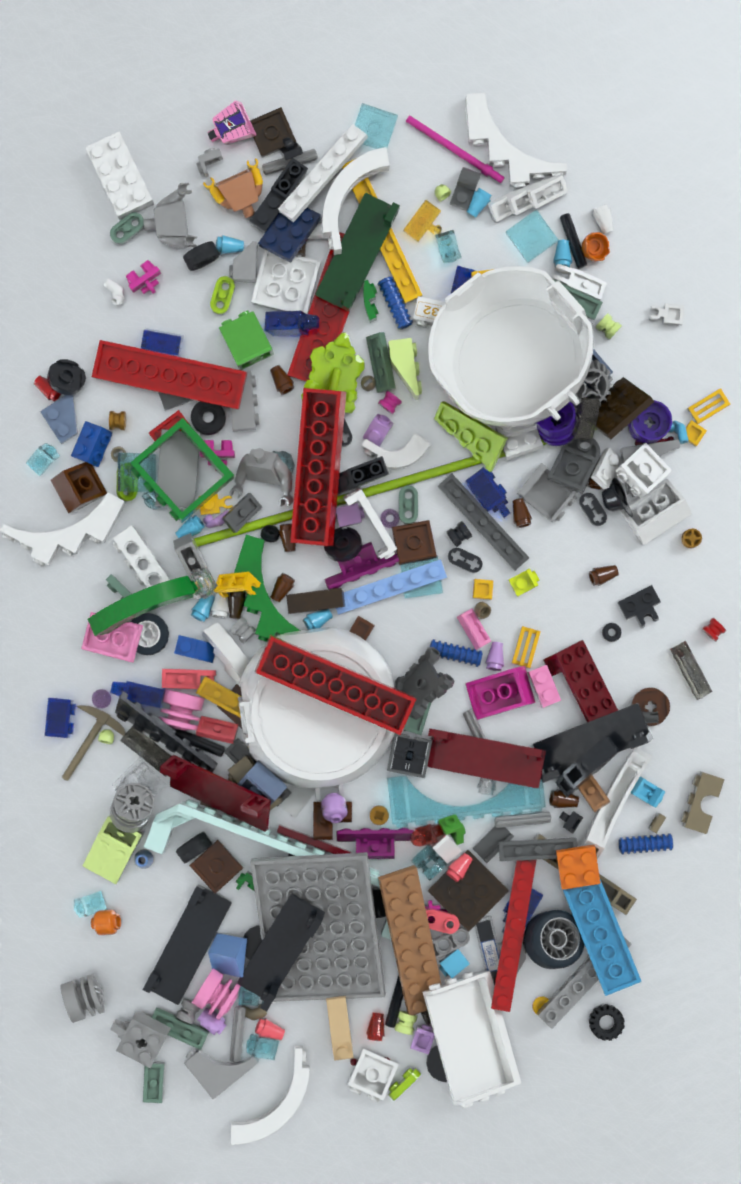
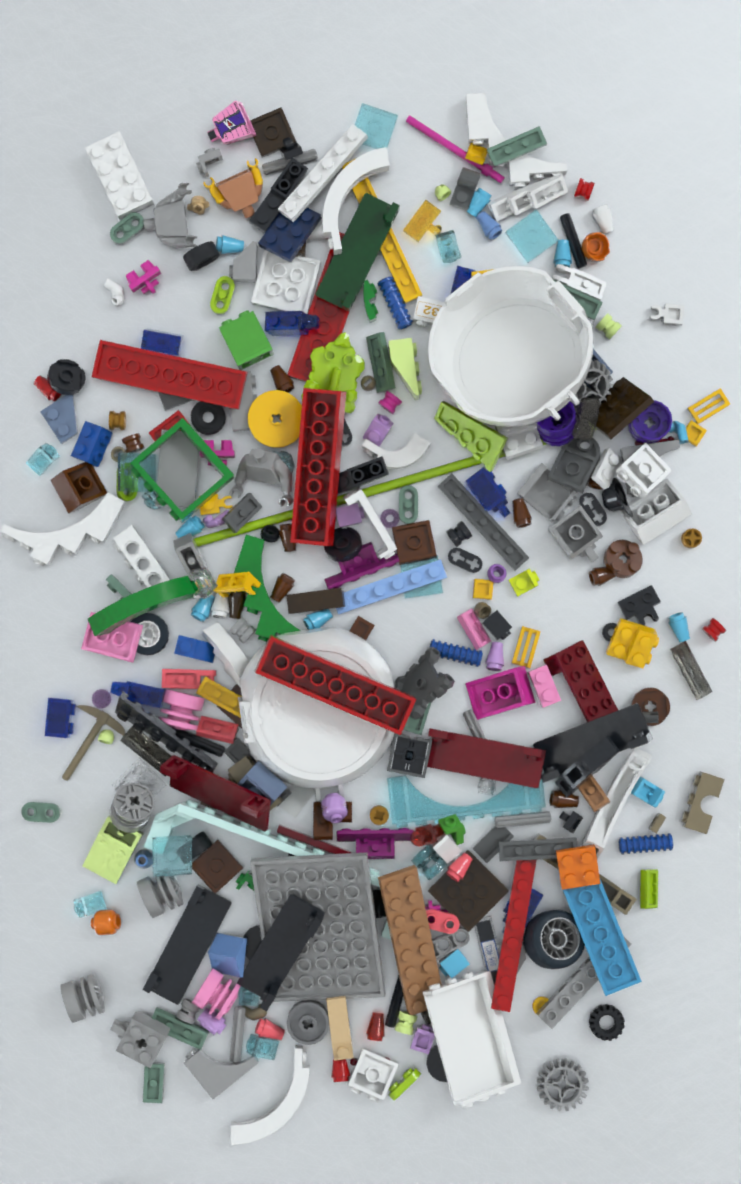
none -> sand green plate [21,802,61,823]
none -> reddish brown wheel [121,433,145,454]
none -> light grey wheel [137,868,183,918]
none -> clear light blue tile [152,835,192,877]
none -> tan plate [187,196,209,215]
none -> yellow piece [247,390,302,448]
none -> flat silver wheel [287,1000,329,1045]
none -> red cone [331,1055,350,1082]
none -> yellow tile [465,143,487,165]
none -> medium blue cone [476,211,503,240]
none -> black brick [482,610,512,640]
none -> sand green plate [486,126,547,168]
none -> medium lavender plate [487,564,507,583]
none -> light grey gear [537,1058,589,1111]
none -> light grey hinge [548,505,603,562]
none -> red wheel [574,178,595,201]
none -> reddish brown plate [604,540,643,578]
none -> yellow plate [606,618,659,668]
none -> lime plate [640,869,658,909]
none -> medium azure cone [668,612,690,642]

